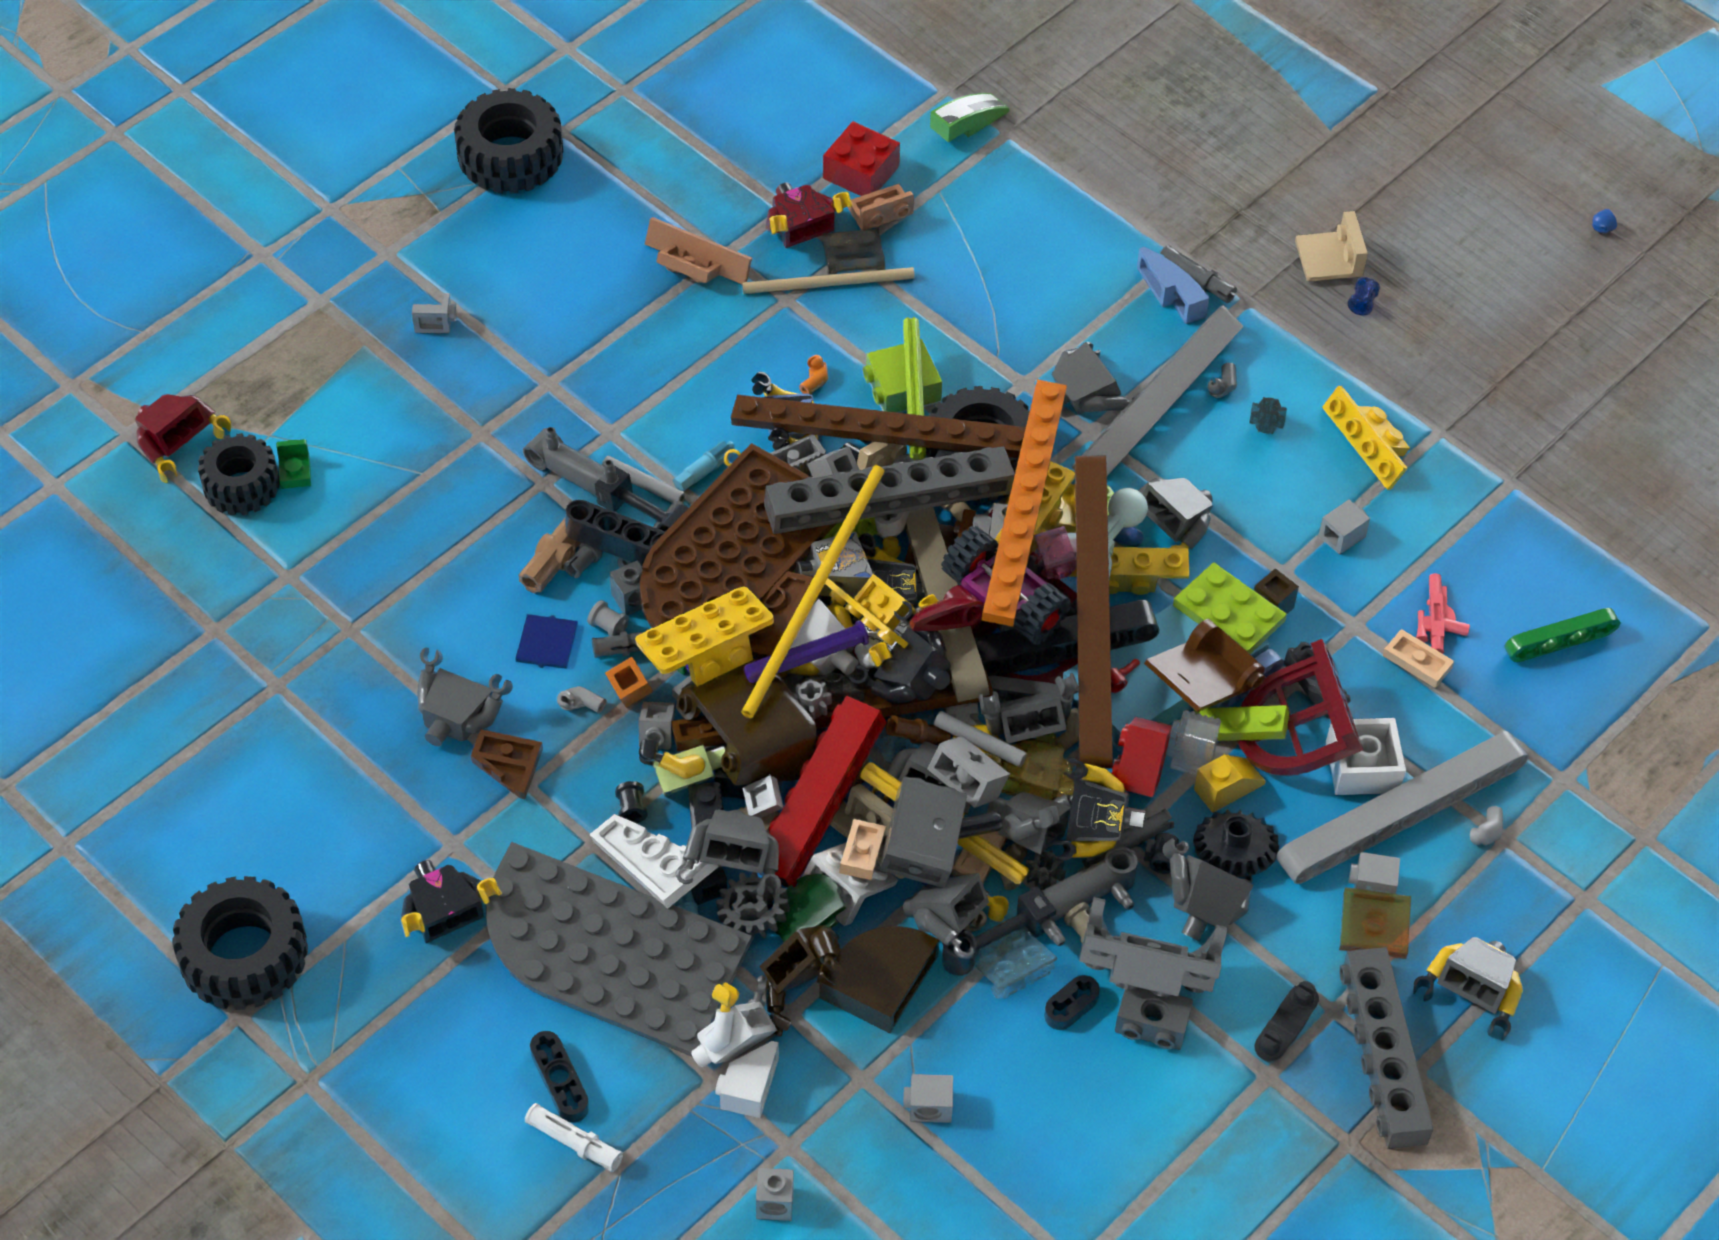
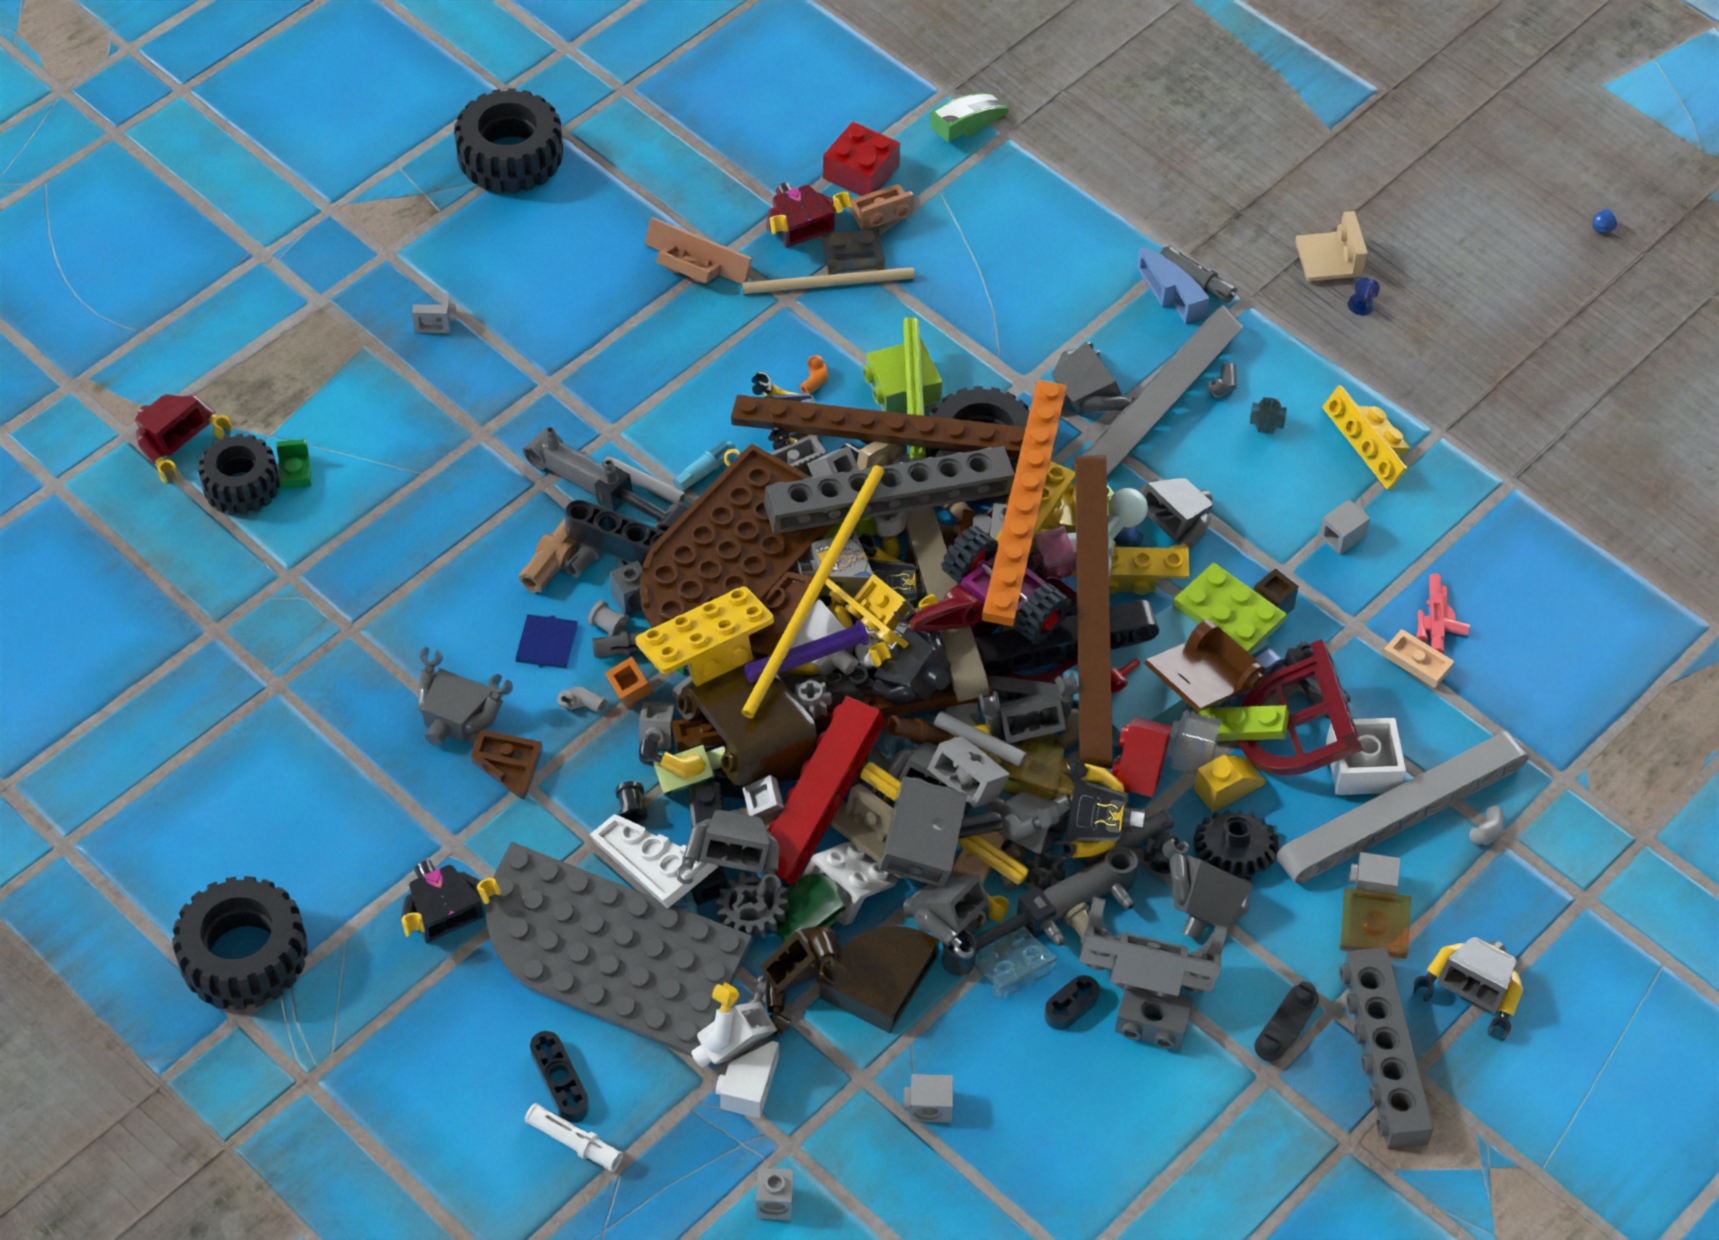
light nougat plate [839,819,886,880] -> none
green beam [1504,608,1621,662] -> none

